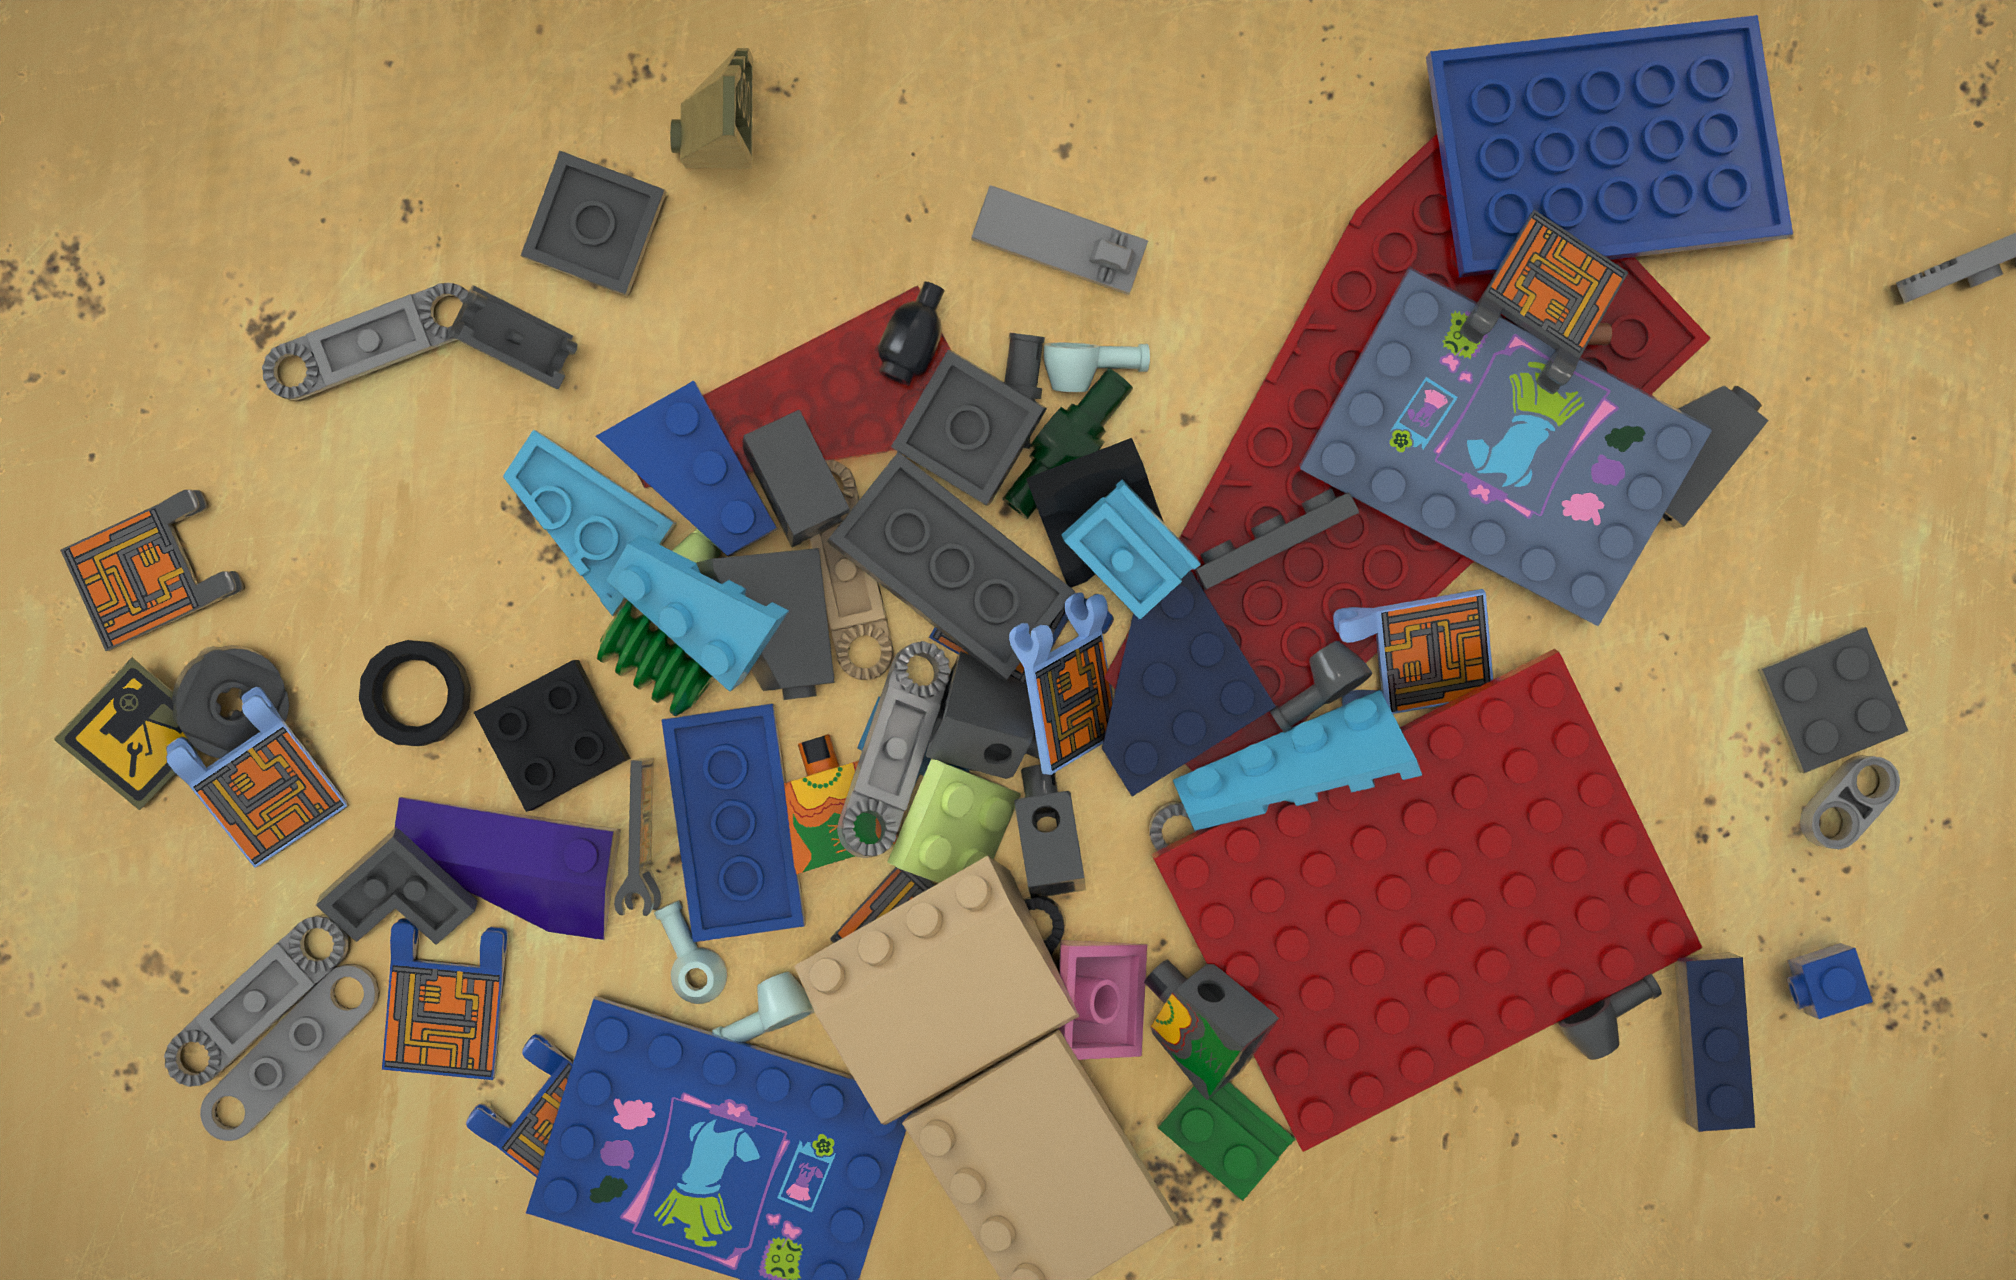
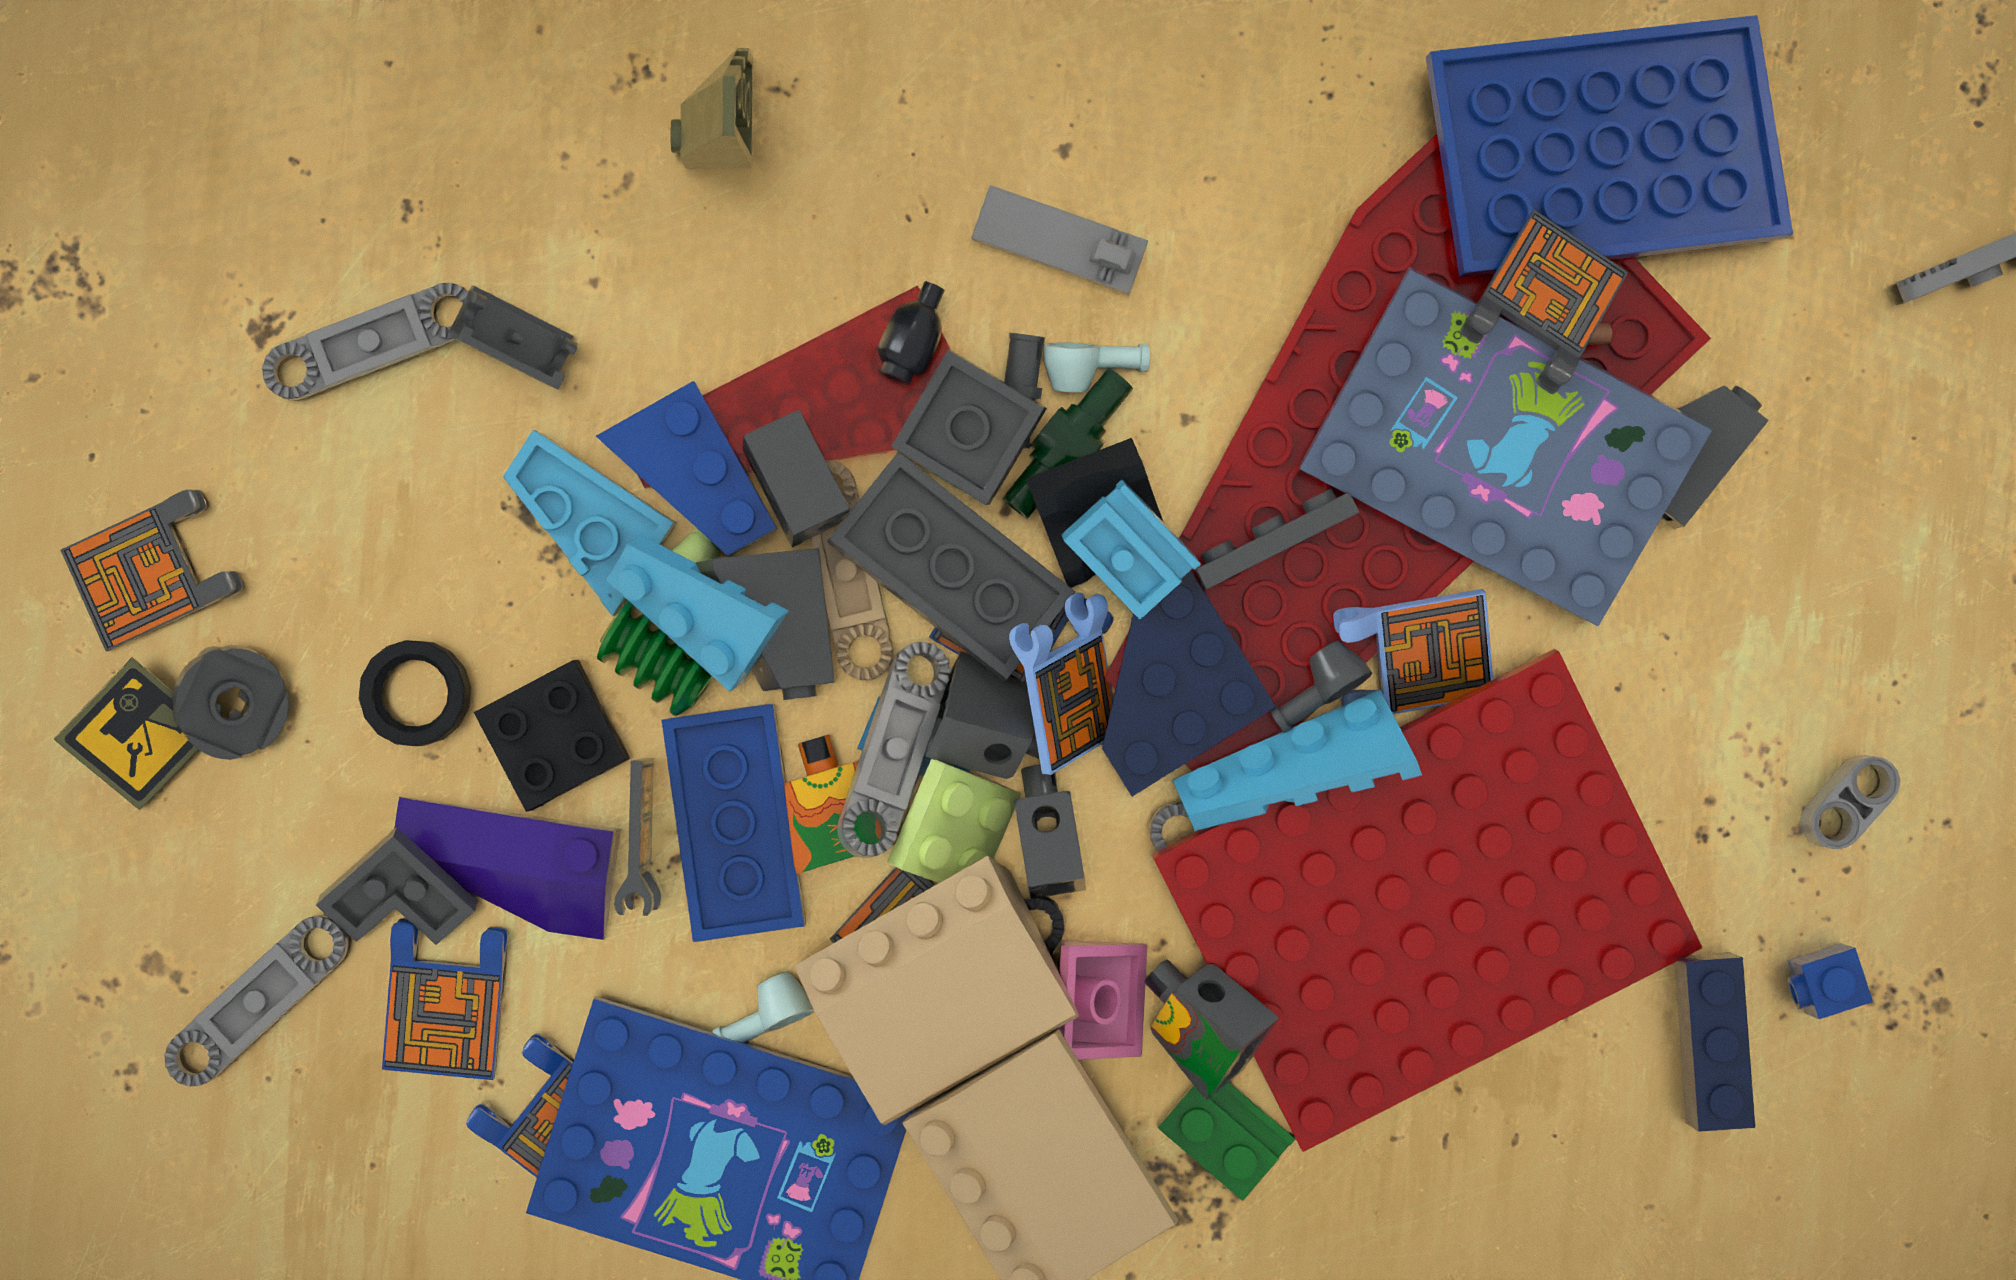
flag [166,687,347,868] -> none
light grey plate [200,964,379,1141] -> none
dark grey plate [520,151,667,297] -> none
light aqua bar [654,900,727,1004] -> none
dark grey bar [1558,974,1662,1060] -> none
dark grey plate [1758,627,1908,773] -> none

